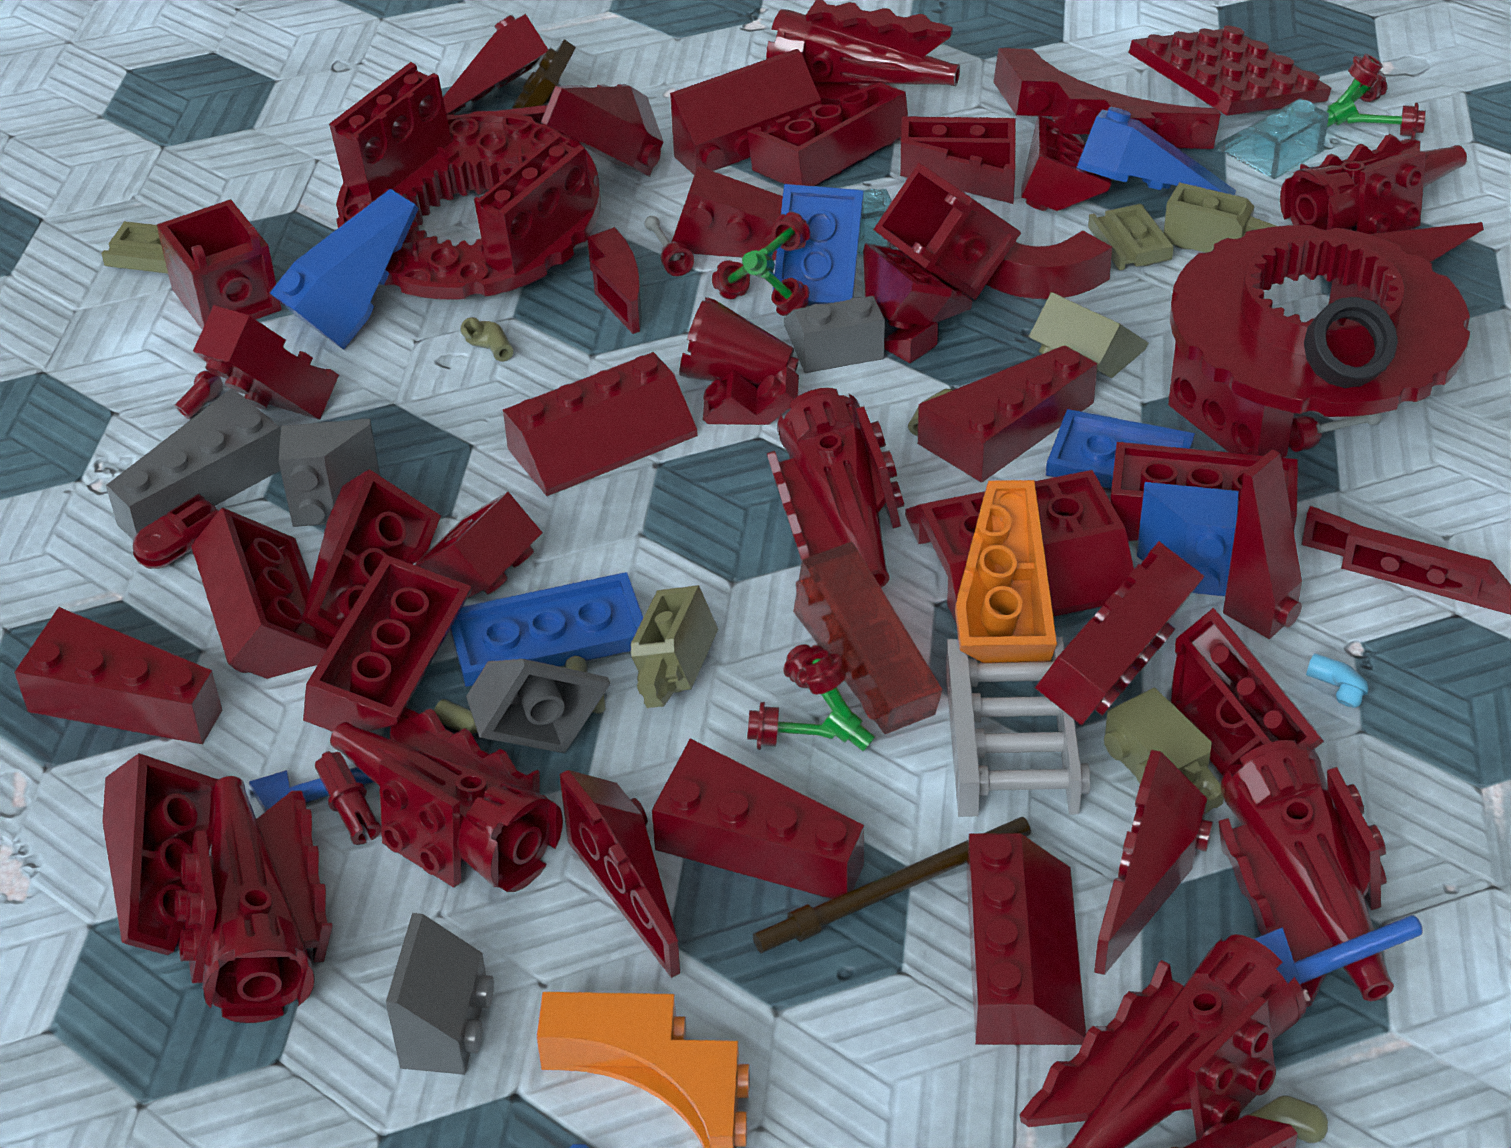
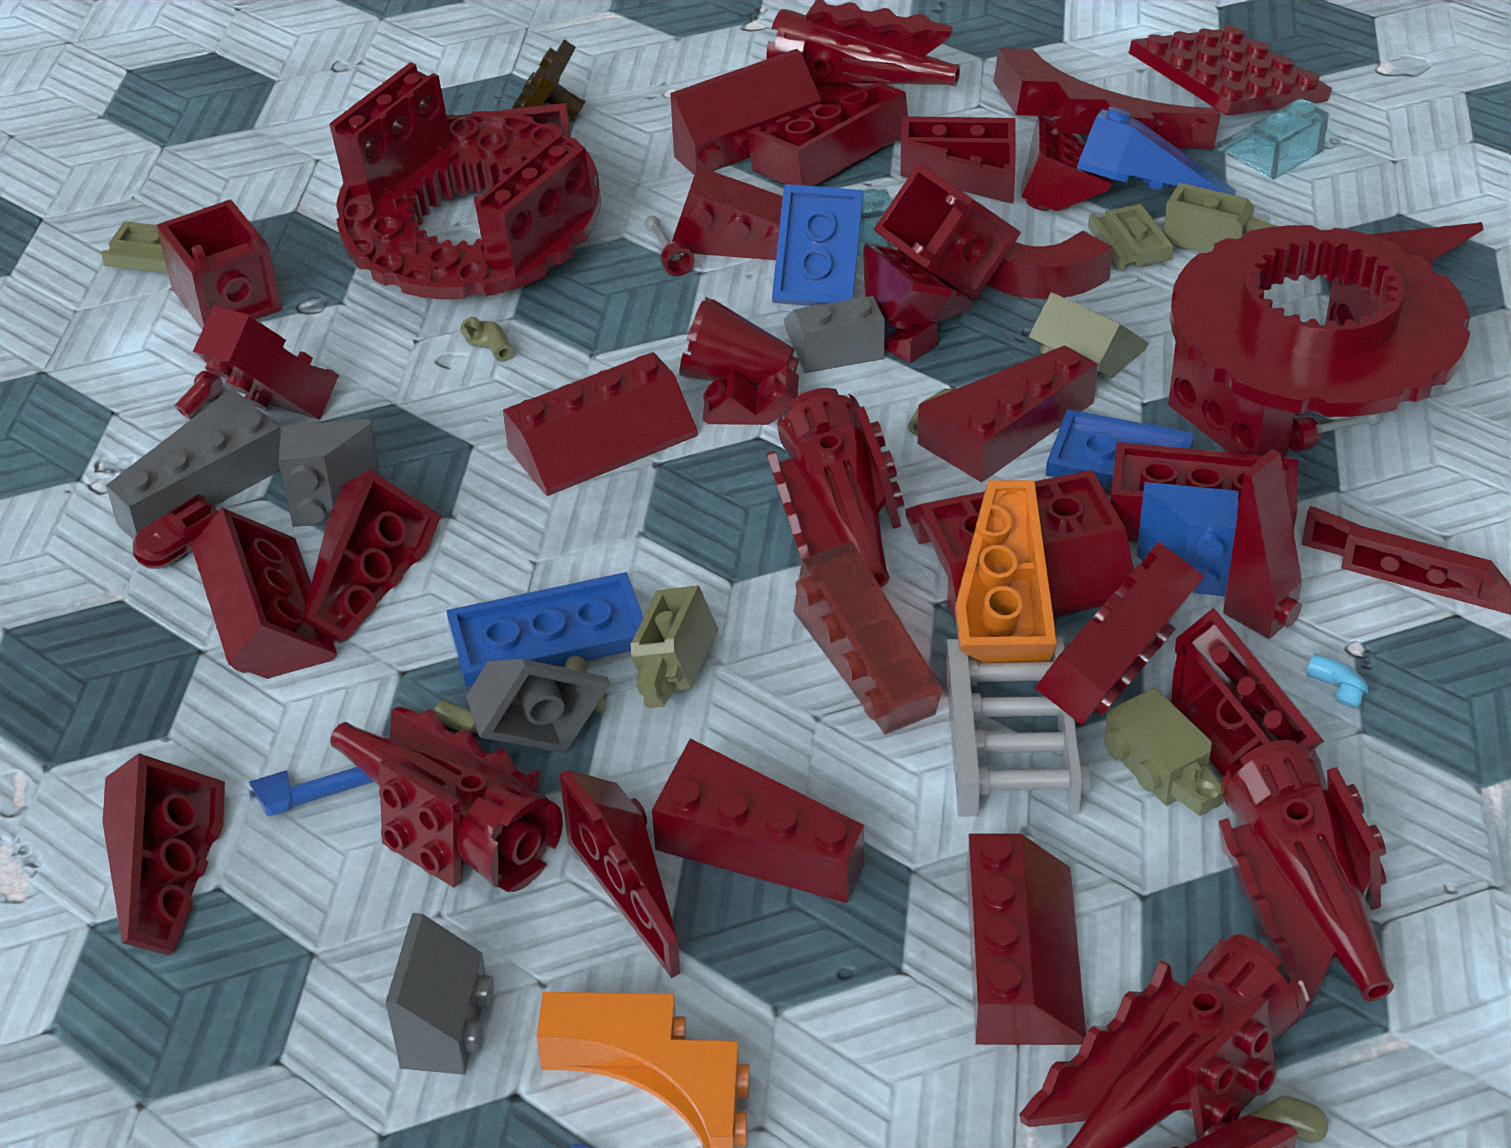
dark red wedge [14,607,223,745] -> none
dark red piece [174,776,333,1023] -> none
blue wedge [270,189,419,350] -> none
dark red slope [303,554,472,732] -> none
dark red axle [315,751,381,845] -> none
dark red slope [415,491,543,598] -> none
dark red wedge [443,13,548,115] -> none
dark red wedge [541,84,664,177] -> none
dark red slope [587,227,642,334] -> none
dark red plant [712,212,811,316] -> none
dark red plant [747,644,875,752] -> none
dark brown bar [753,816,1031,953] -> none
dark red wedge [1094,749,1213,975] -> none
blue piece [1254,915,1423,984] -> none
dark red piece [1280,134,1467,234] -> none
black tyre [1304,297,1398,388] -> none
plant [1316,53,1426,139] -> none

